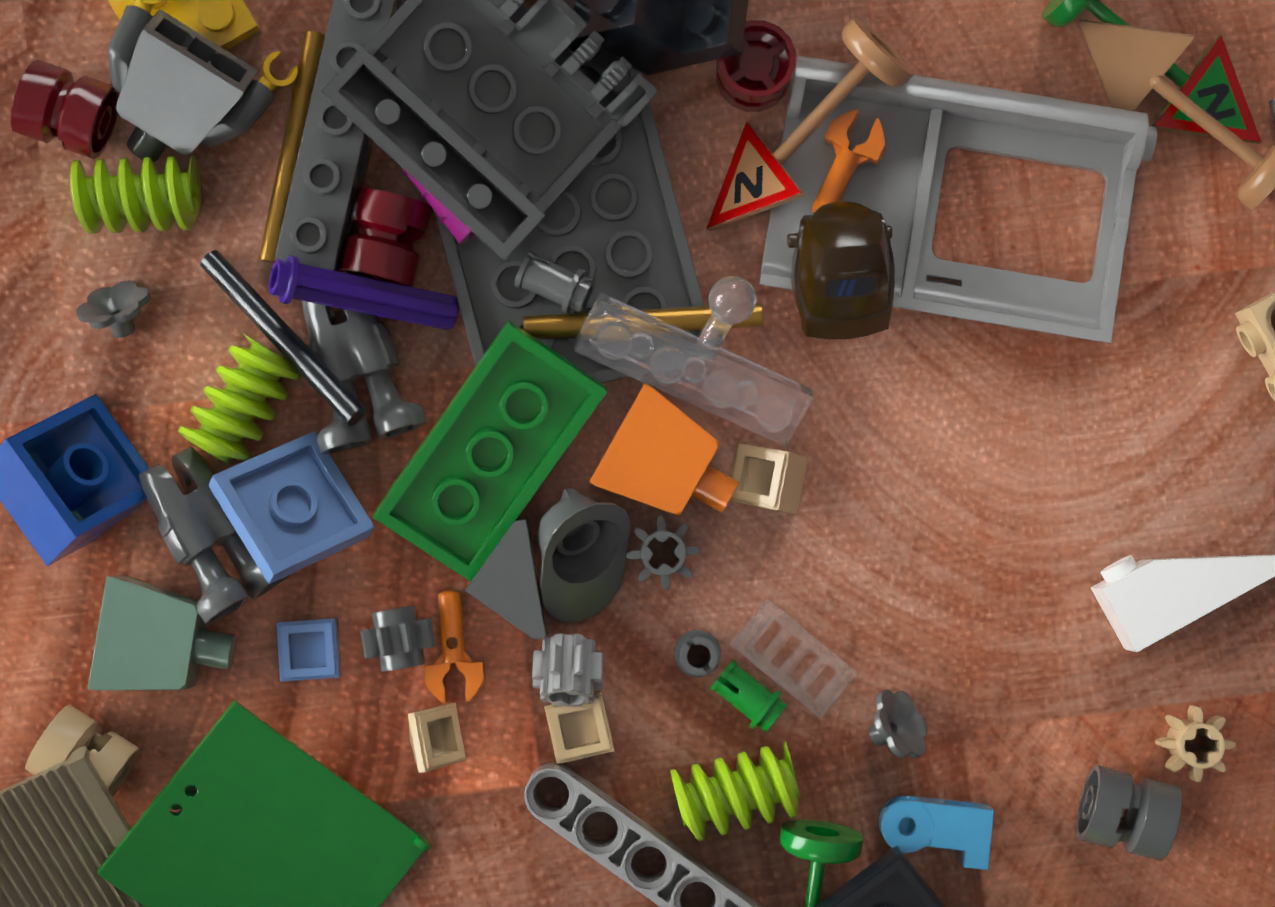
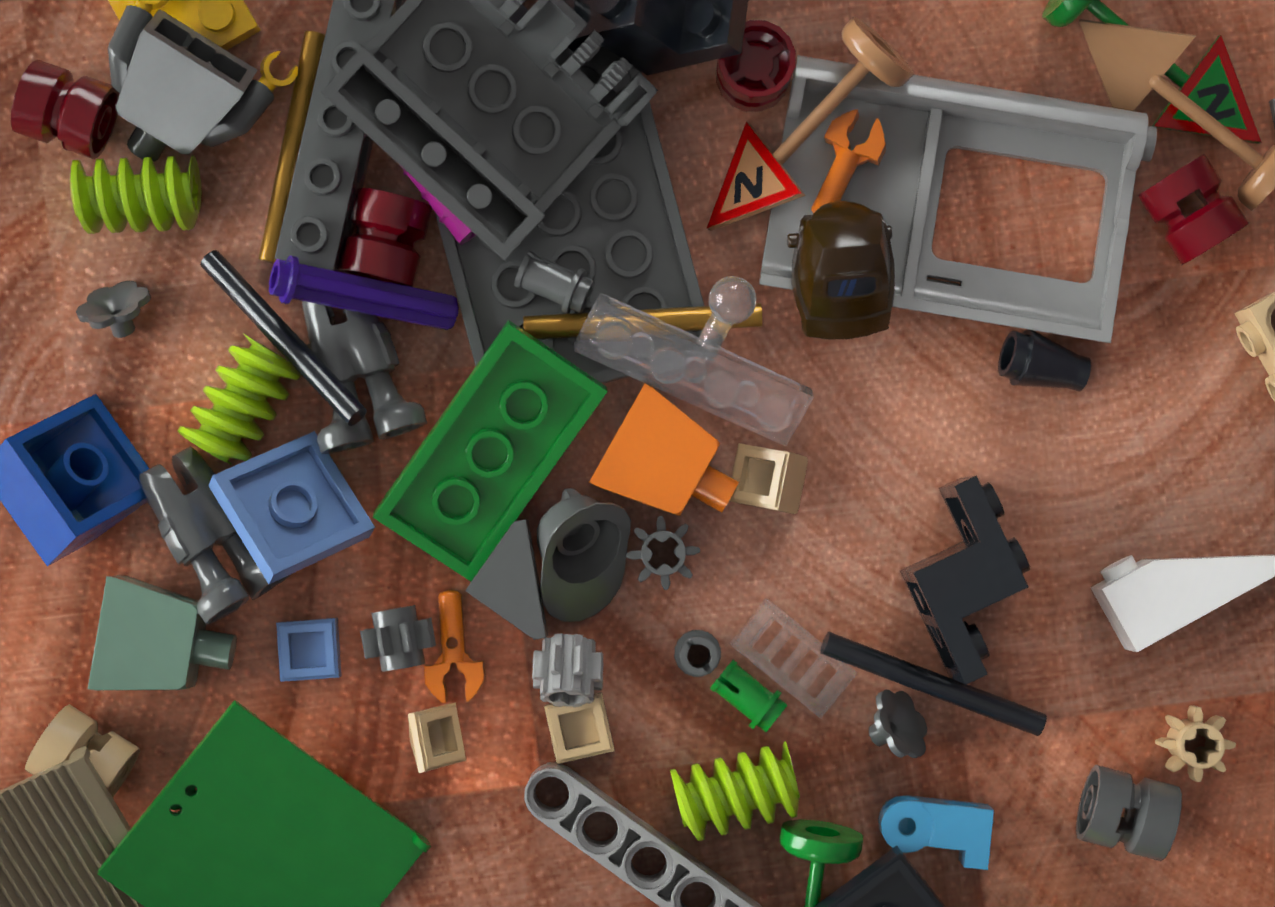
none -> black bar [820,632,1047,736]
none -> black bracket [900,476,1030,685]
none -> black cone [998,329,1091,392]
none -> dark red wheel [1138,153,1249,265]

